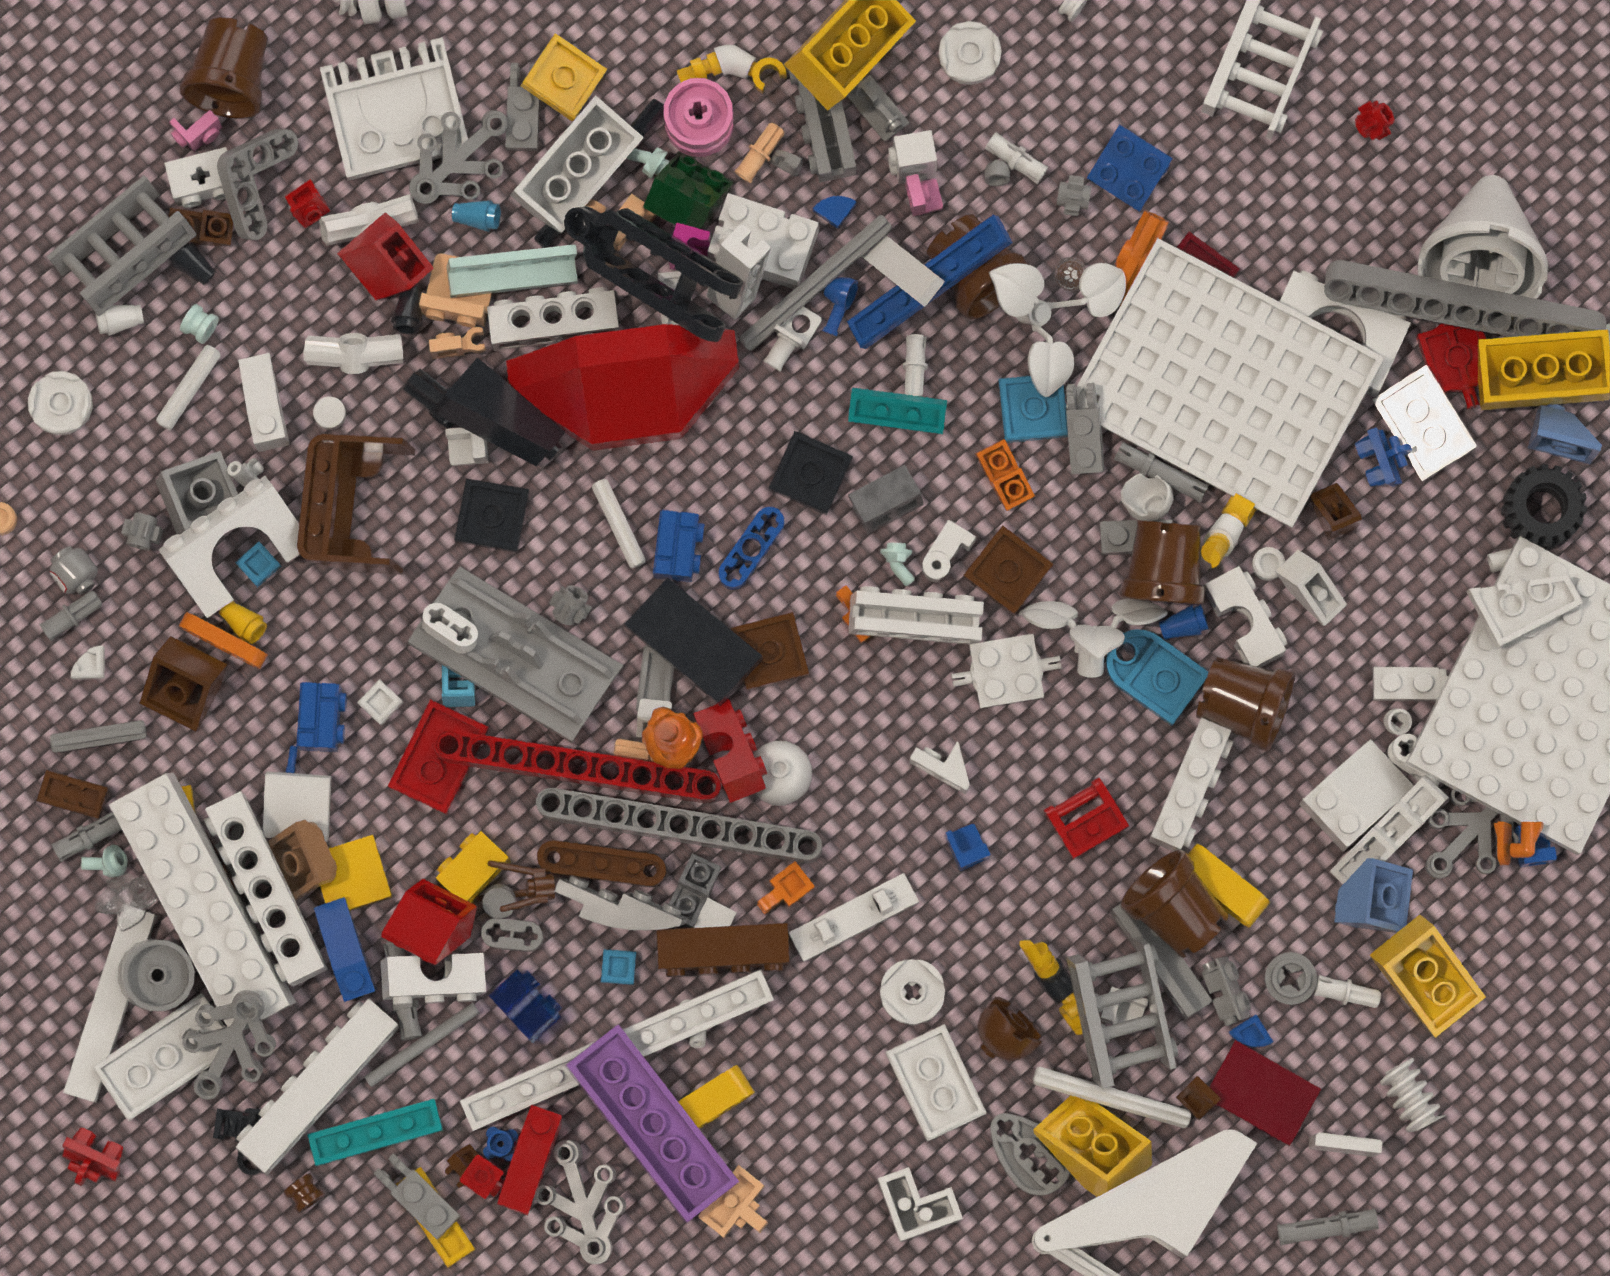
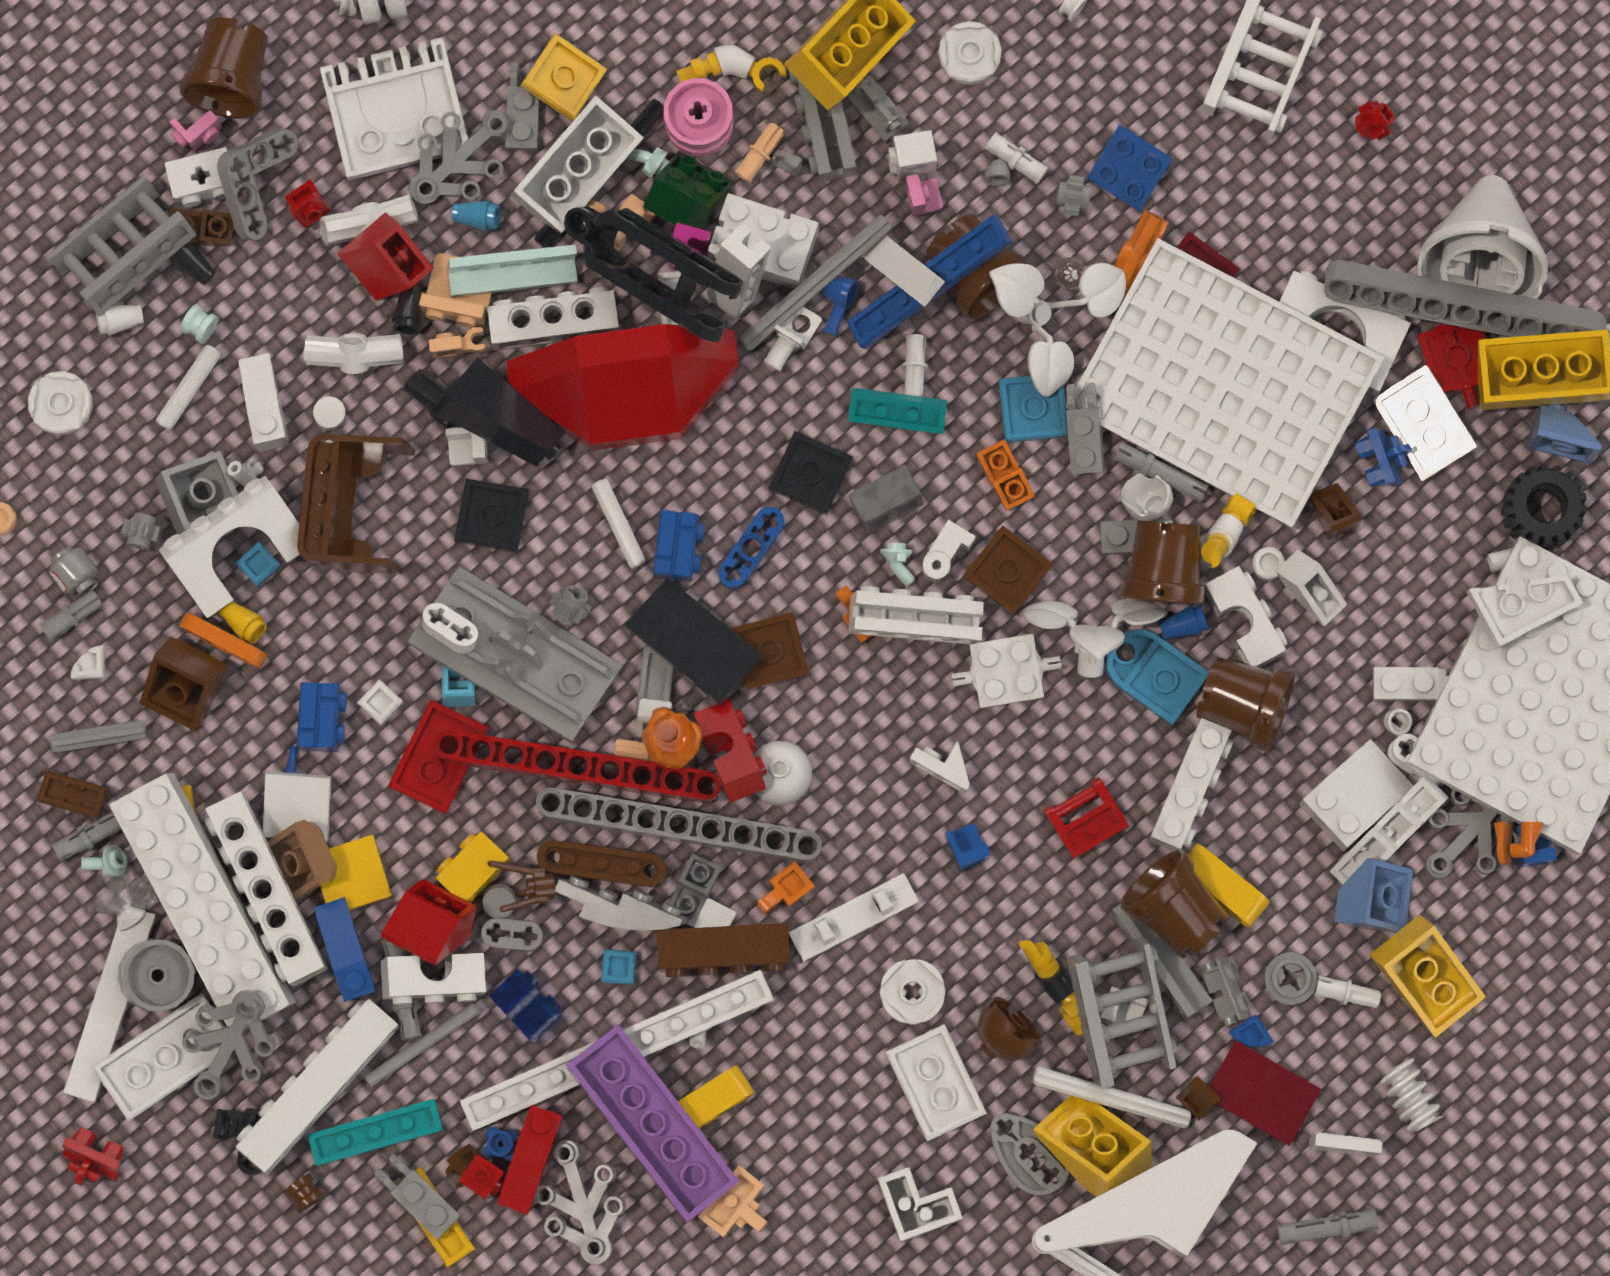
blue tile [812,196,857,229] -> none

